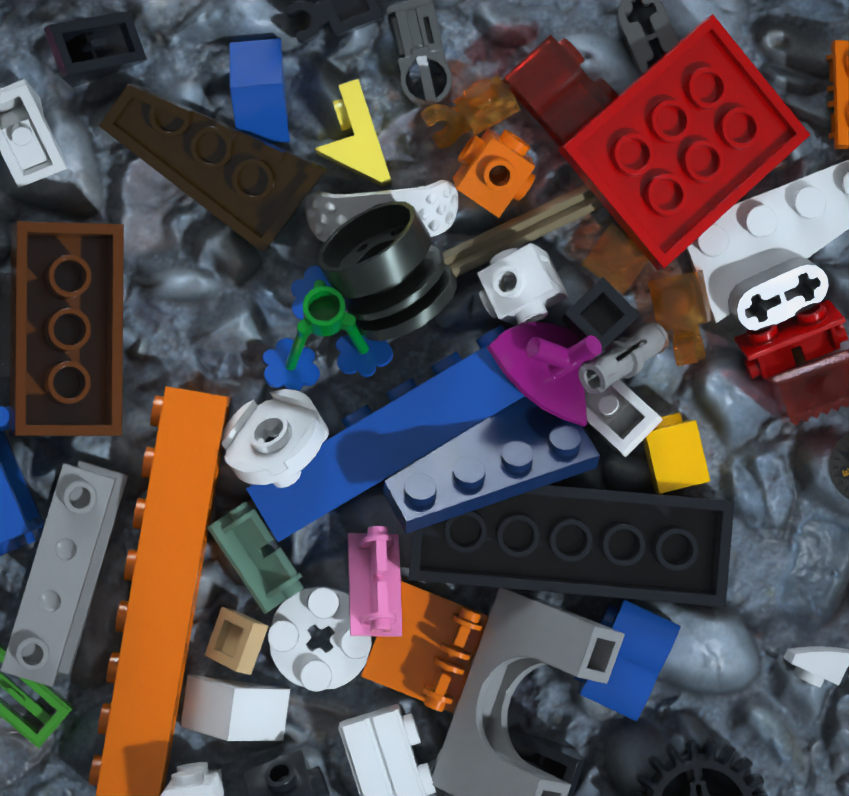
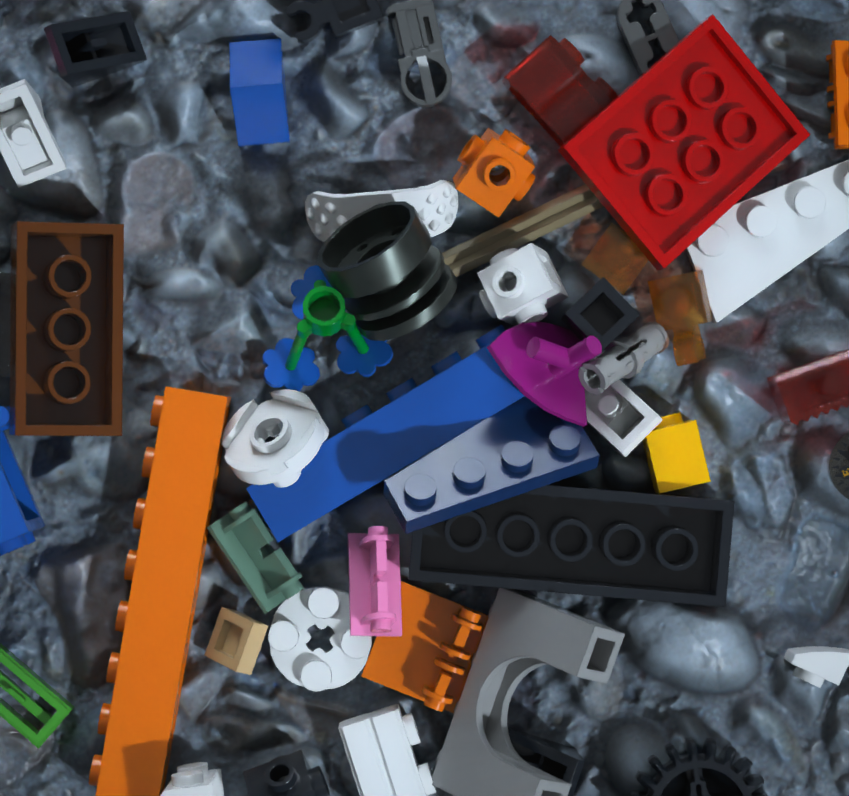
light grey fence [0,460,131,687] -> none
dark brown wing [99,83,328,253] -> none
white slope [181,674,291,741] -> none
light yellow slope [315,79,391,186] -> none
clear orange plate [420,75,521,149] -> none
blue brick [573,598,681,721] -> none
beam [728,257,828,331] -> none
red hinge [733,299,848,380] -> none

